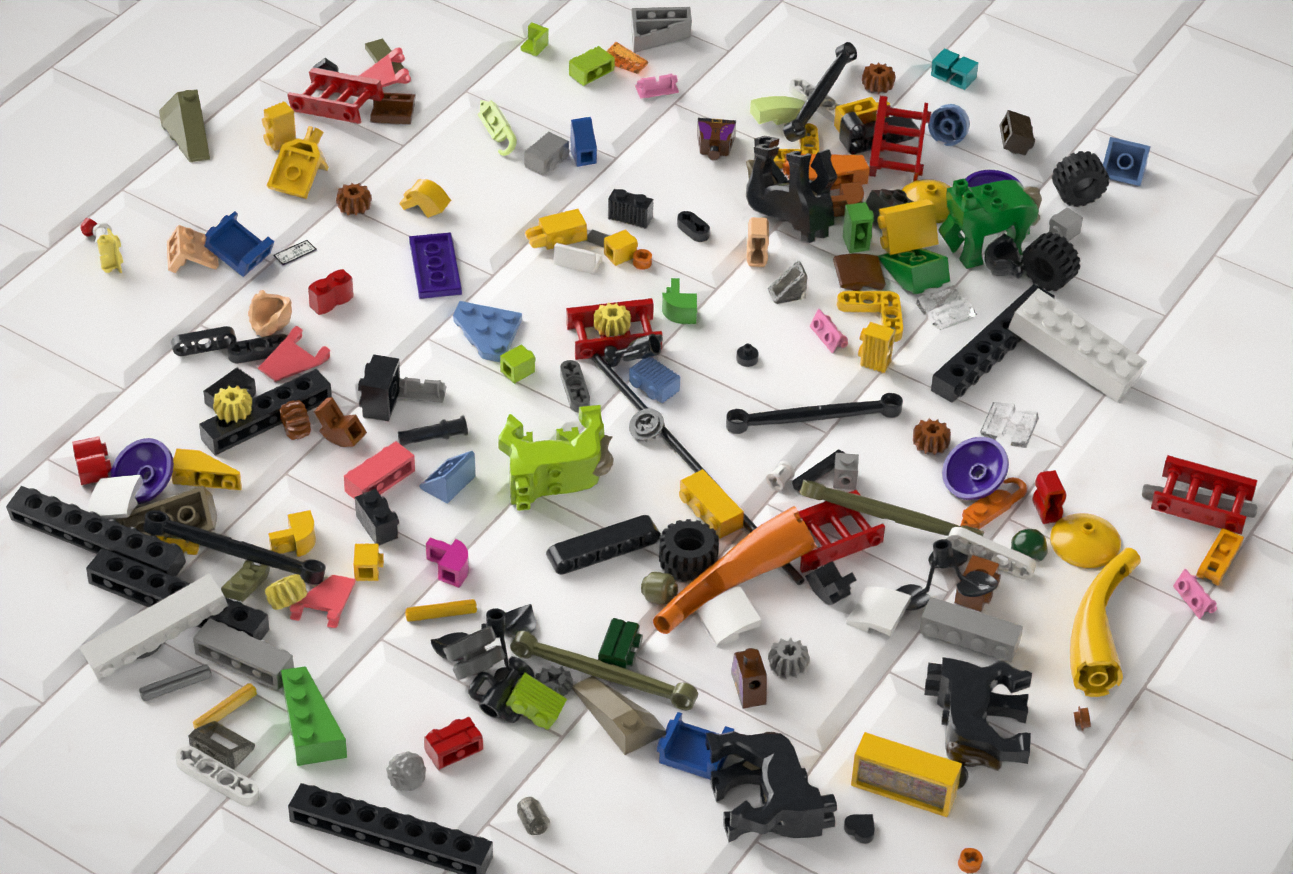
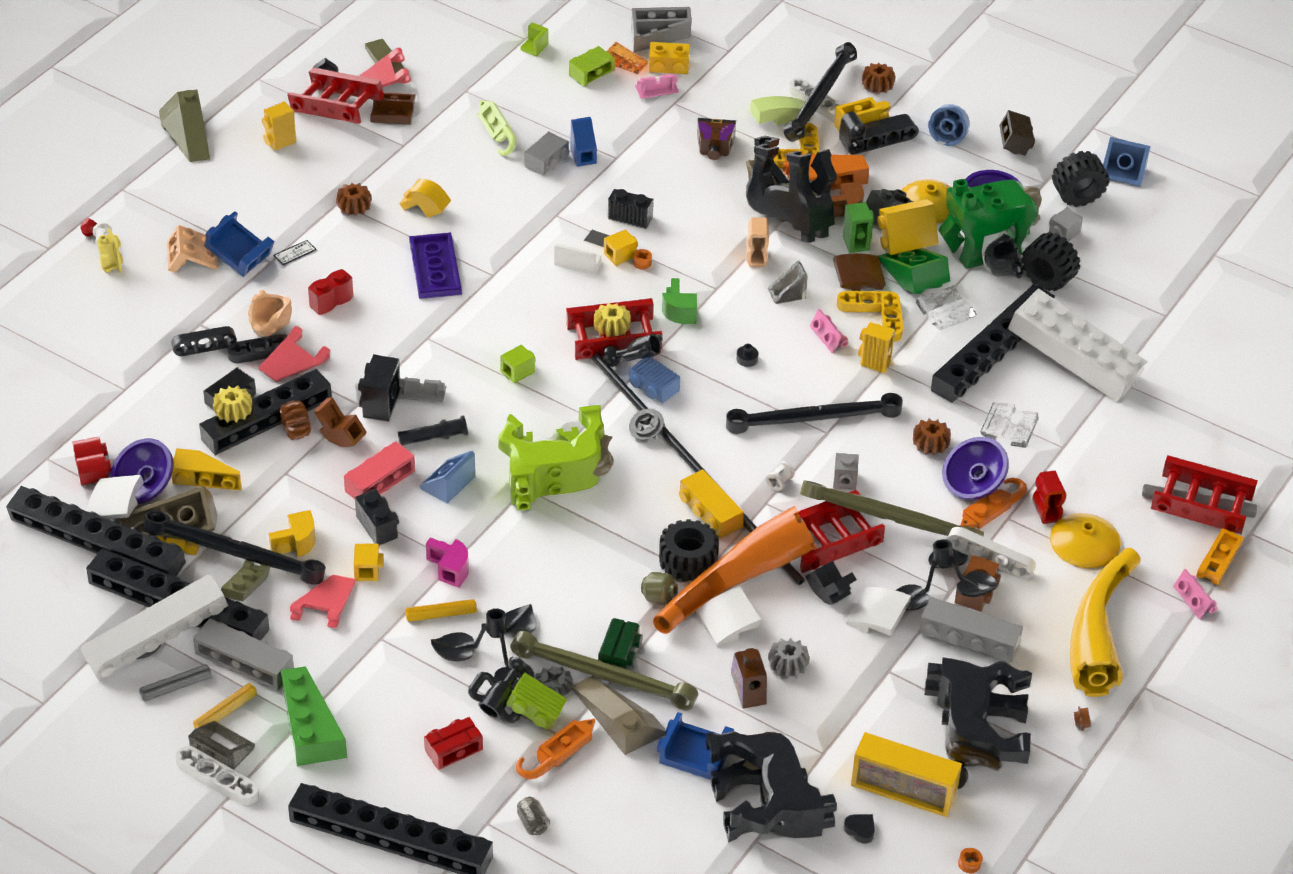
light yellow gear [265,574,307,610] -> none
yellow plate [266,126,329,199] -> none
light grey piece [386,751,426,791] -> none
dark grey wheel [443,626,506,680] -> none
medium blue plate [453,301,522,362] -> none
yellow hinge [525,208,587,250] -> none
black beam [546,515,661,575] -> none
dark grey beam [560,360,590,413] -> none
black beam [677,211,710,242] -> none
black axle [792,449,845,492] -> none
red fence [869,96,931,182] -> none
teal piece [931,48,979,90] -> none
dark green hair [1011,529,1048,561] -> none
none -> orange plate [515,718,595,780]
none -> yellow brick [649,42,690,74]

